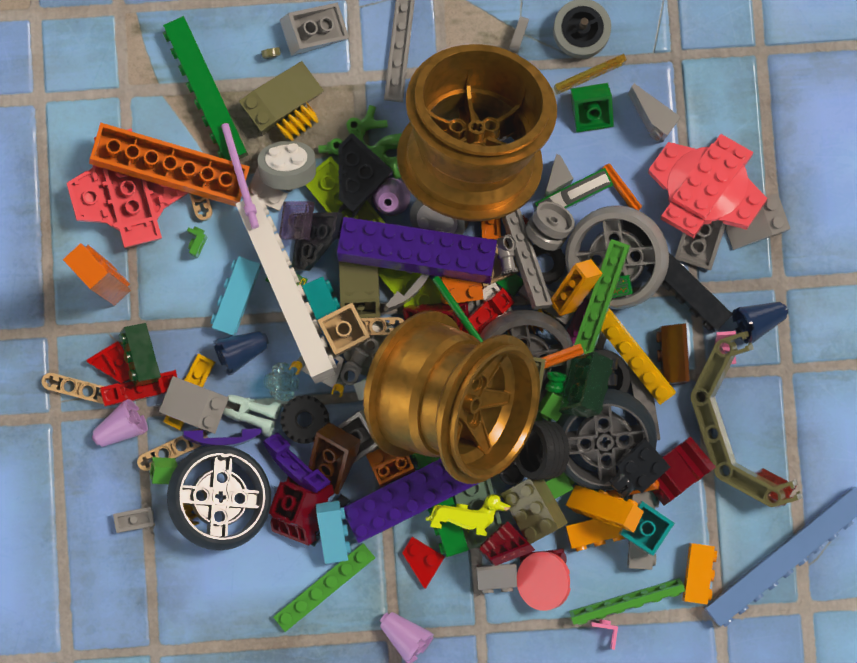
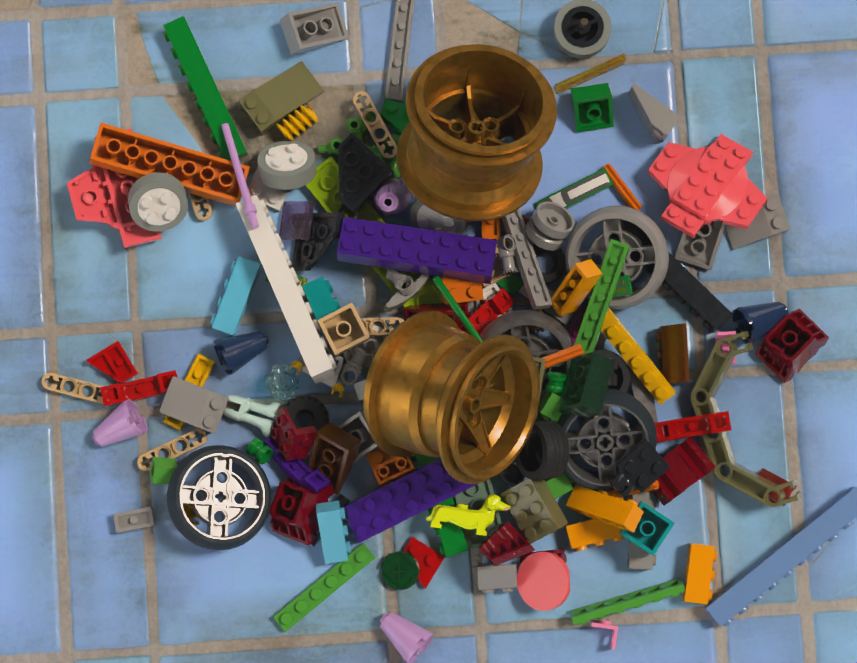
orange brick [63,243,131,306] -> none
dark green brick [119,323,161,387] -> none
dark purple slope [183,429,261,447] -> none
bright green bracket [187,226,208,258] -> none
olive tile [261,47,281,59] -> none
olive slope [339,261,381,318] -> none
light grey beam [509,16,529,53] -> none
light grey slope [544,154,574,197] -> none
none -> wheel [128,173,188,232]
none -> green wheel [246,438,273,465]
none -> dark red bracket [271,408,317,461]
none -> tan beam [353,91,397,159]
none -> green wing [380,98,410,133]
none -> dark green tile [381,551,420,590]
none -> light grey connector [385,269,416,296]
none -> red slope [655,411,732,442]
none -> dark red slope [755,308,829,383]

